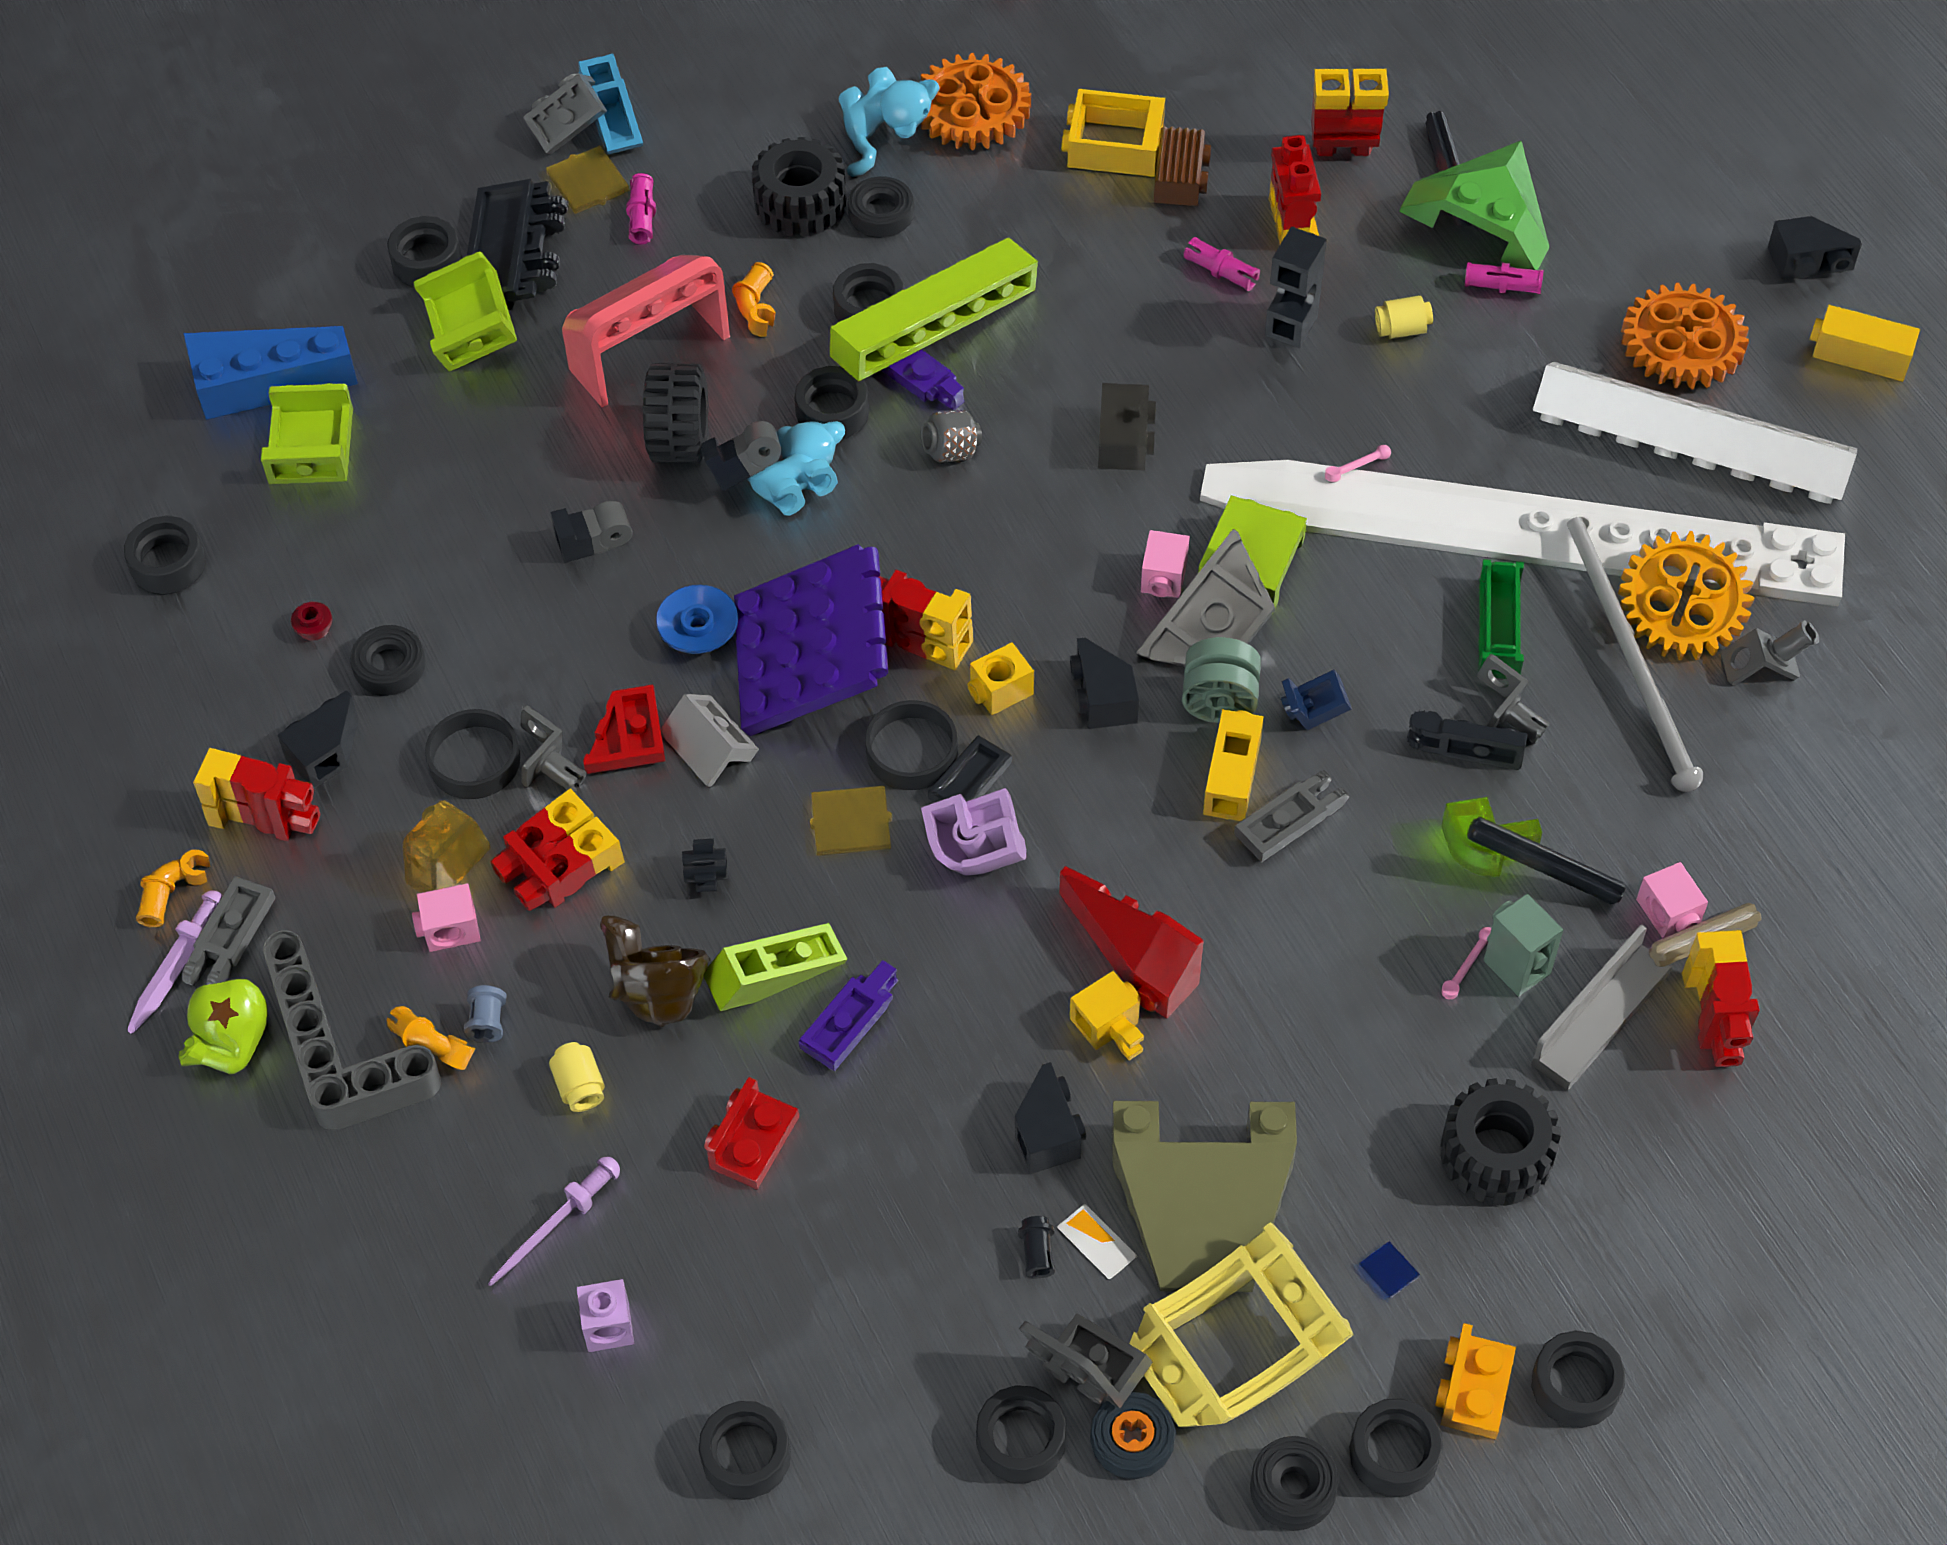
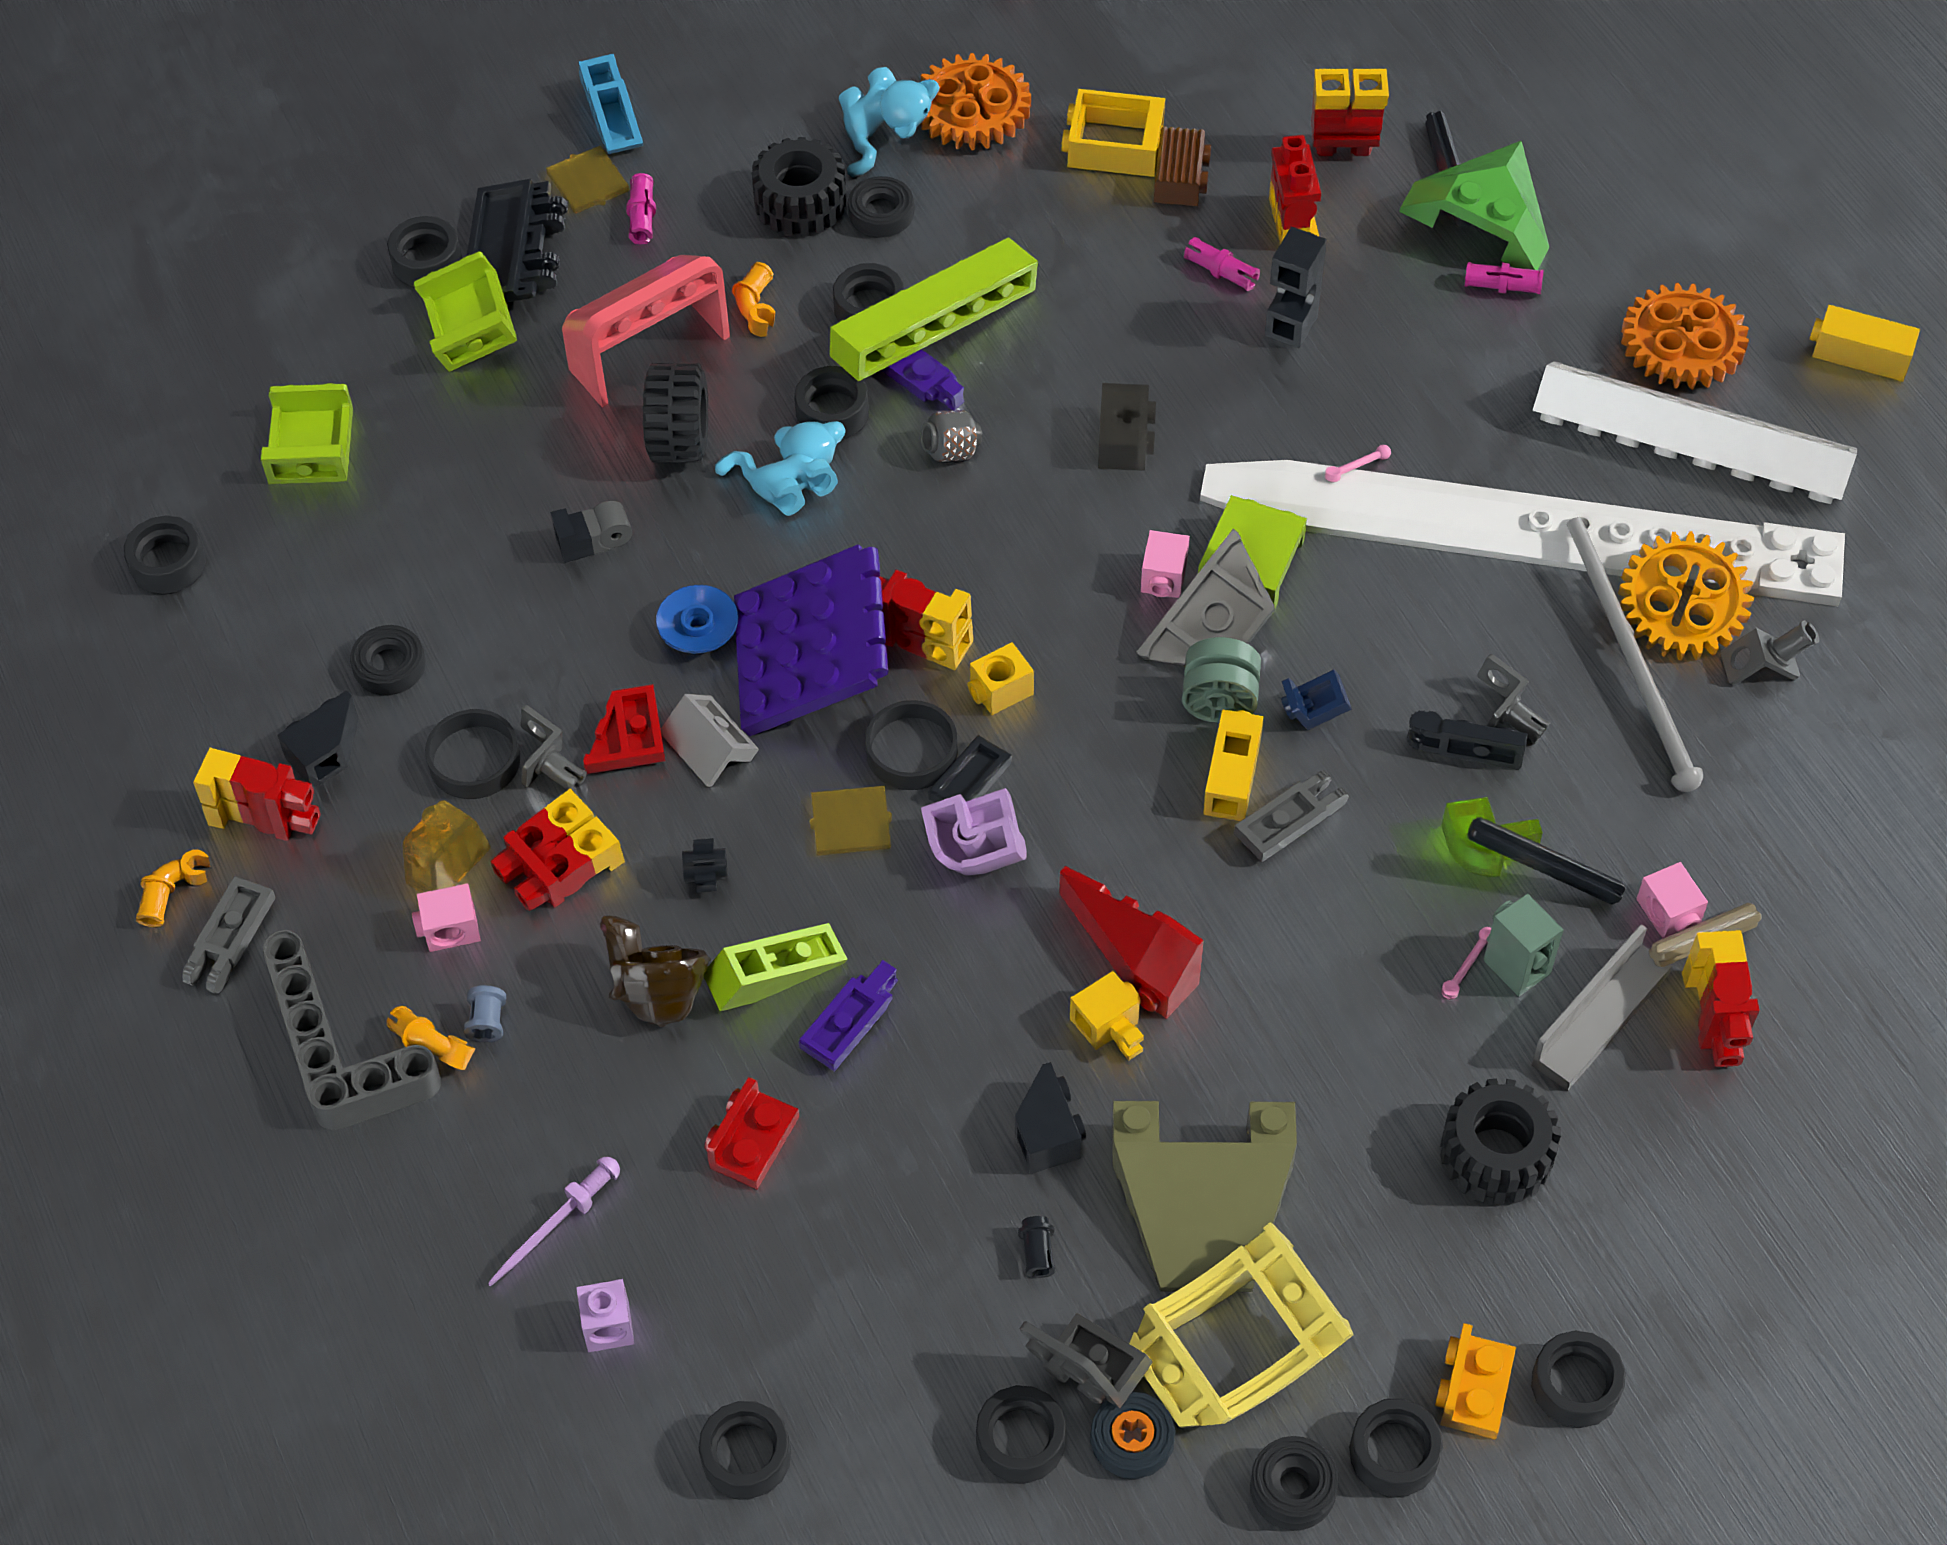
lavender sword [128,891,223,1033] -> none
lime piece [179,979,268,1074] -> none
blue wedge [183,326,358,420] -> none
dark red plate [291,602,333,641] -> none
dark grey bracket [523,73,607,154] -> none
light yellow brick [549,1042,605,1112] -> none
leg [701,421,781,491] -> none
white sticker [1057,1204,1137,1279] -> none
black slope [1070,637,1139,729] -> none
clear blue piece [1359,1241,1420,1298] -> none
light yellow brick [1375,295,1433,339] -> none
green container [1478,559,1524,679] -> none
black slope [1768,216,1862,280] -> none

